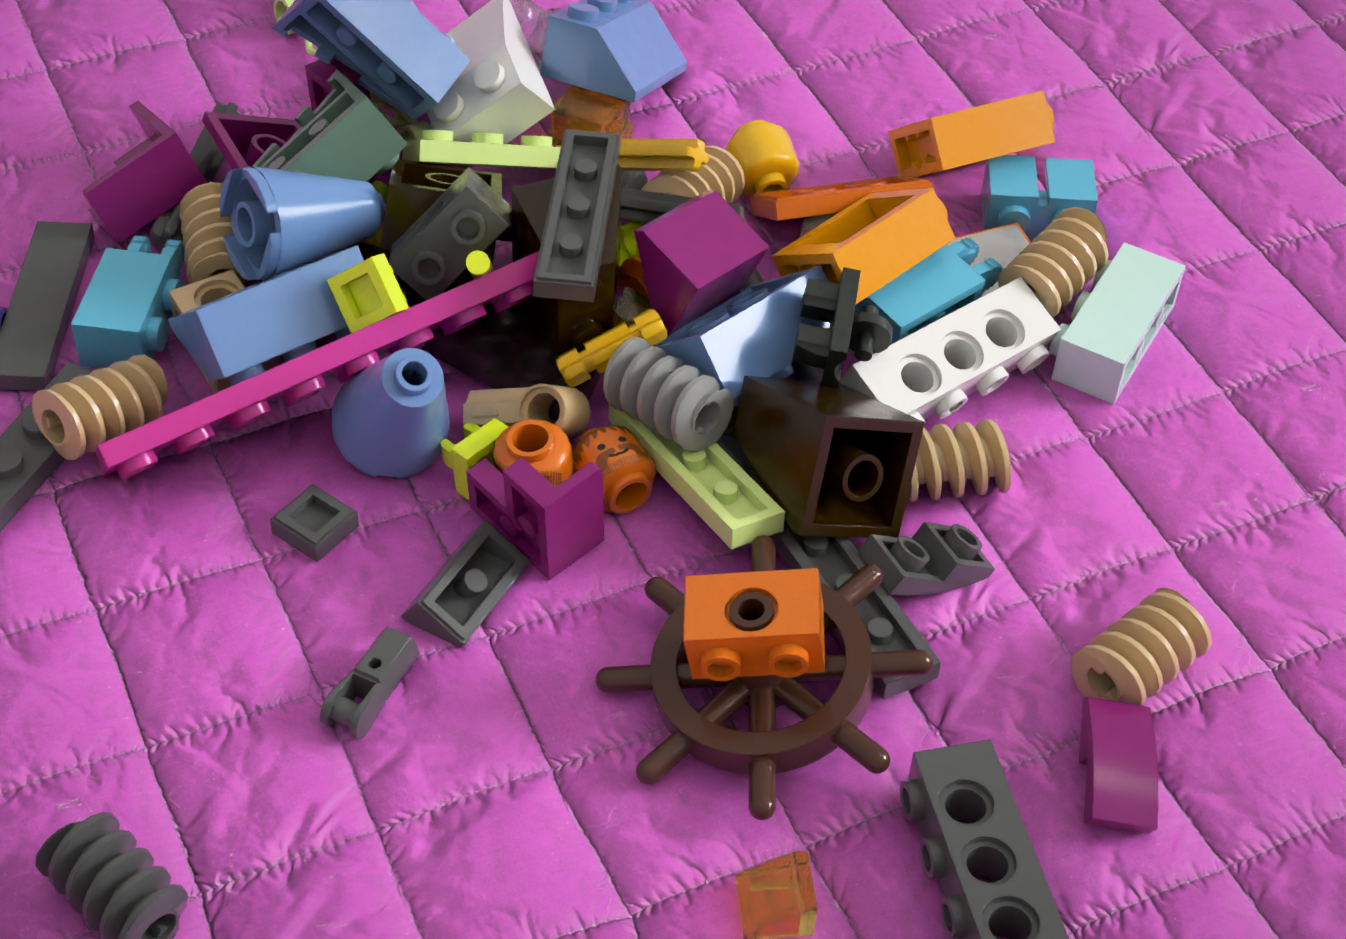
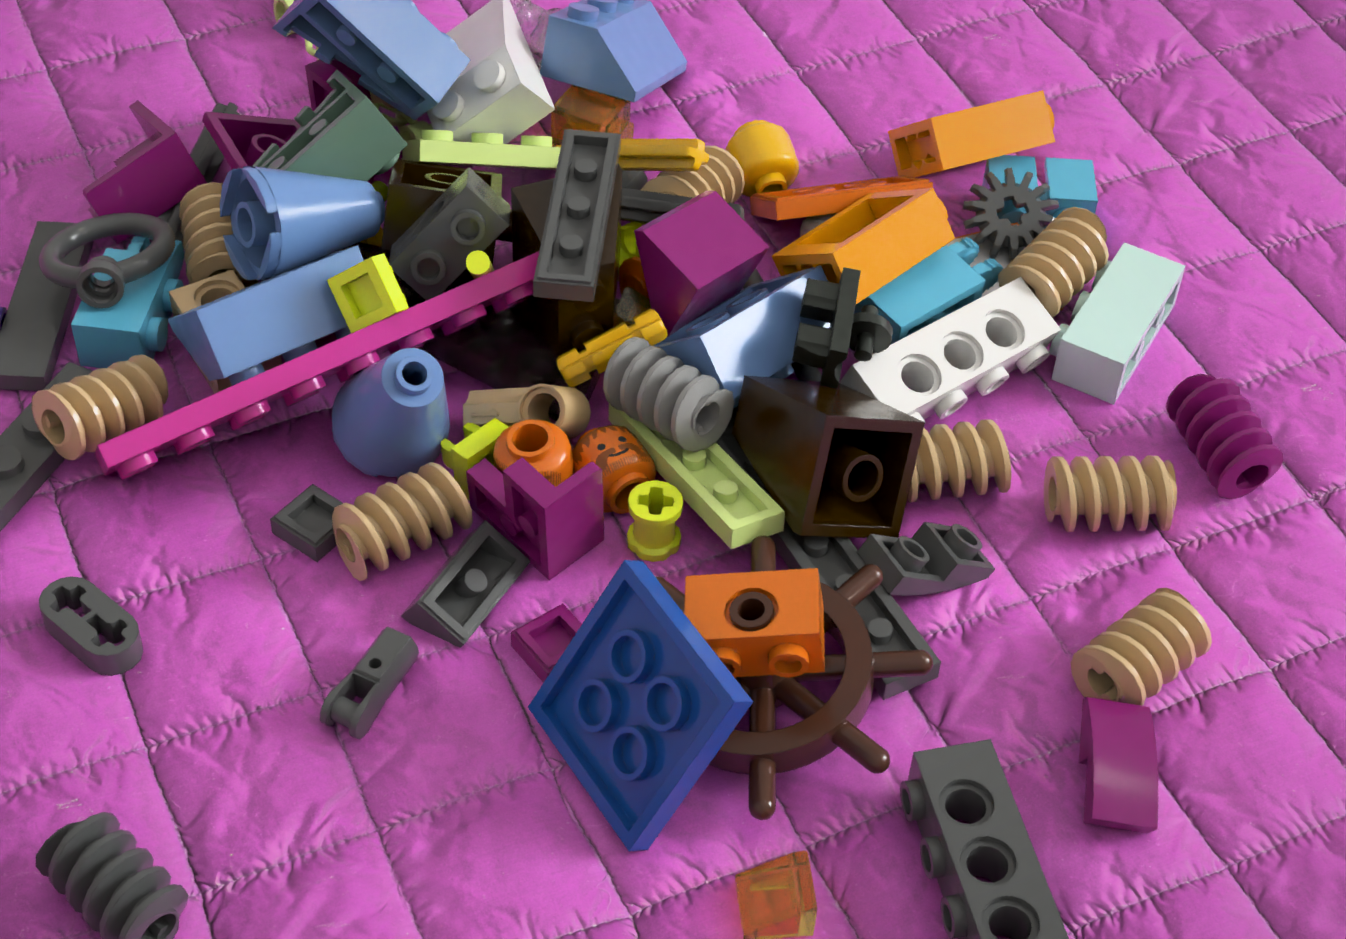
none -> dark grey piece [39,213,175,308]
none -> dark grey beam [39,576,143,676]
none -> tan piece [332,462,473,581]
none -> magenta tile [511,603,582,683]
none -> blue plate [528,560,753,851]
none -> neon yellow bush [627,480,684,562]
none -> dark grey gear [963,168,1059,261]
none -> tan piece [1044,455,1177,532]
none -> magenta piece [1165,374,1284,499]

